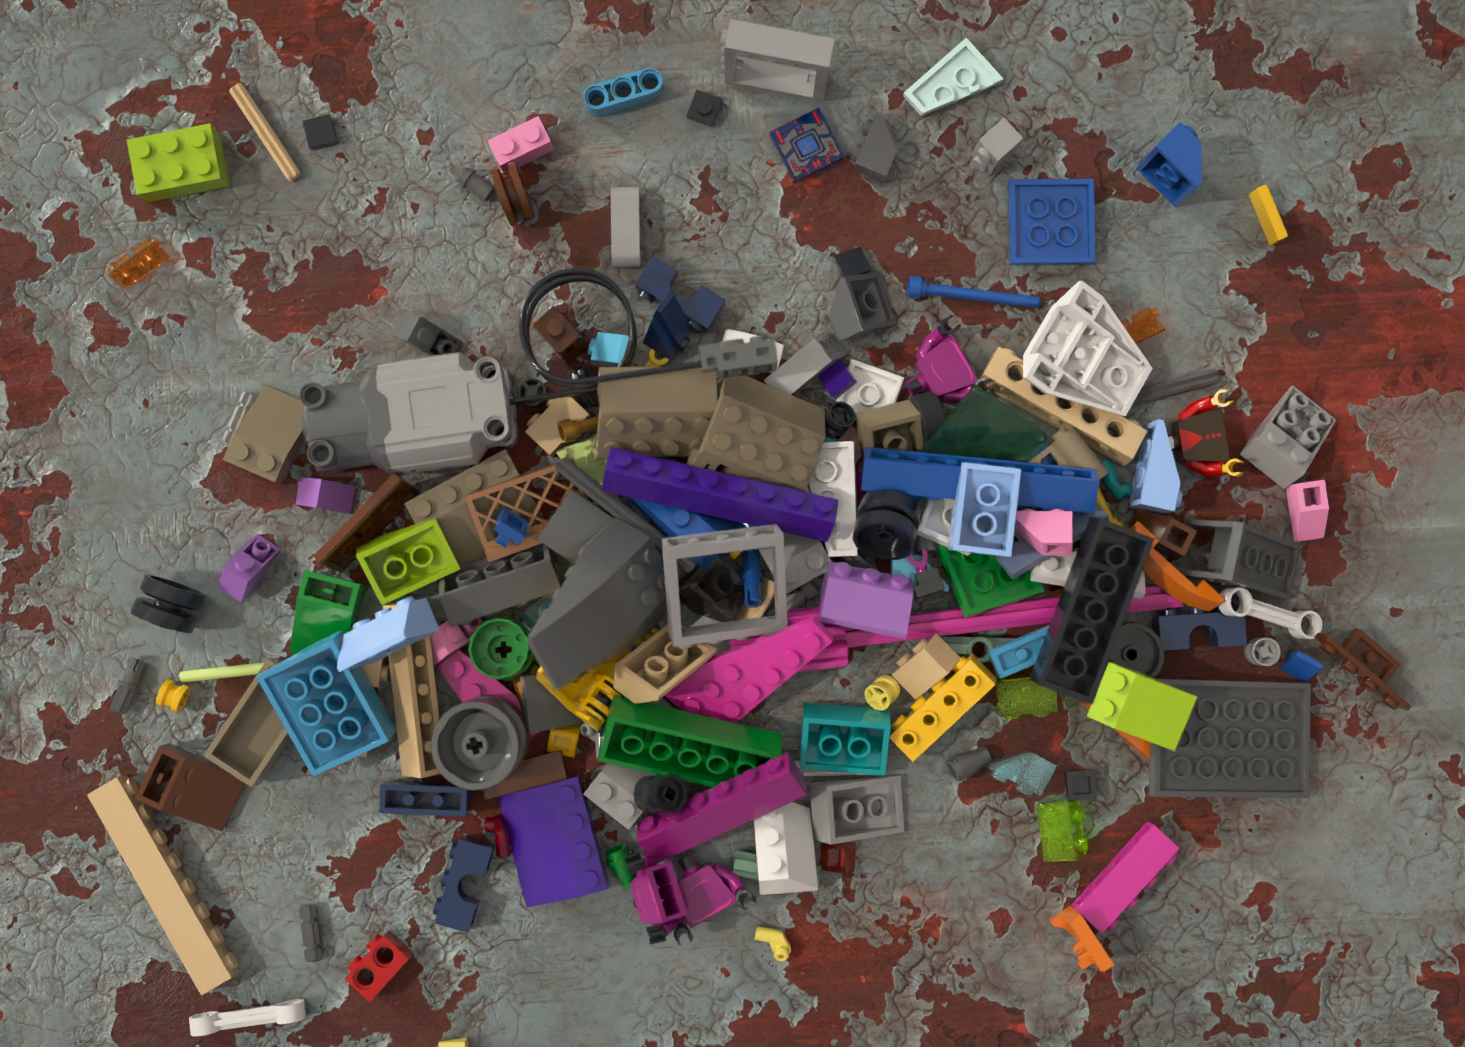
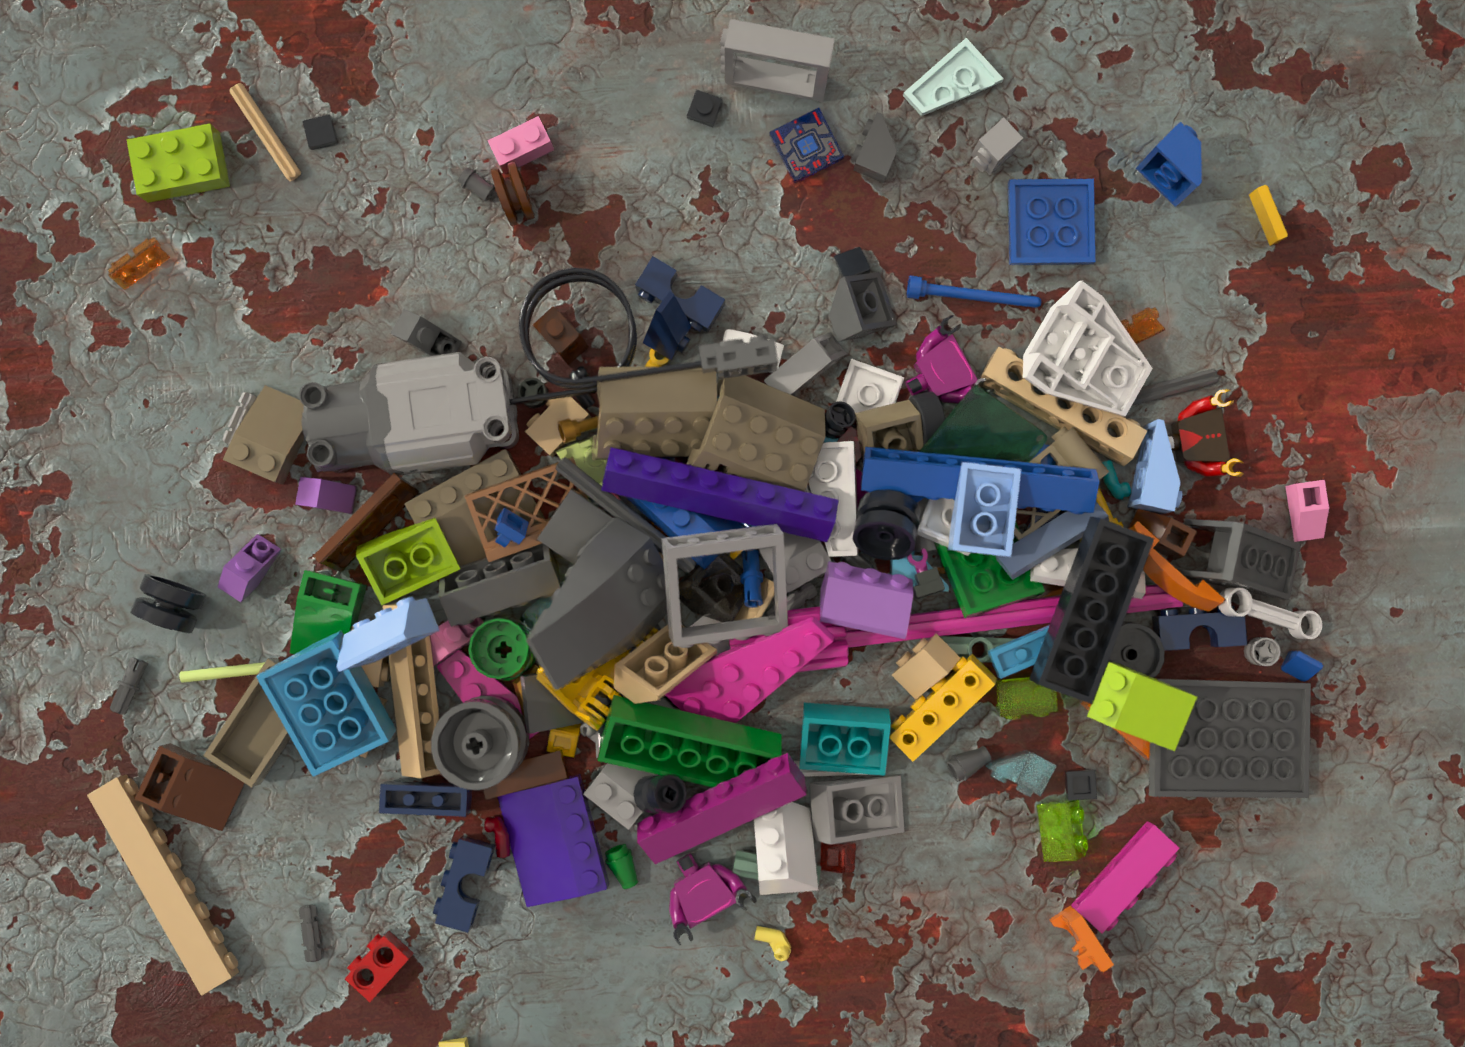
yellow wheel [156,679,191,714] -> none
white piece [189,999,306,1036] -> none
dark azure beam [583,68,664,117] -> none
medium azure slope [588,332,629,367] -> none
light grey beam [611,187,641,268] -> none
magenta torso [624,851,688,945] -> none
dark purple tile [818,359,857,400] -> none
light yellow wheel [865,675,900,711] -> none
bright pink slope [1014,509,1072,556] -> none
light grey slope [1240,385,1336,489] -> none
reddish brown bracket [1315,628,1412,711] -> none

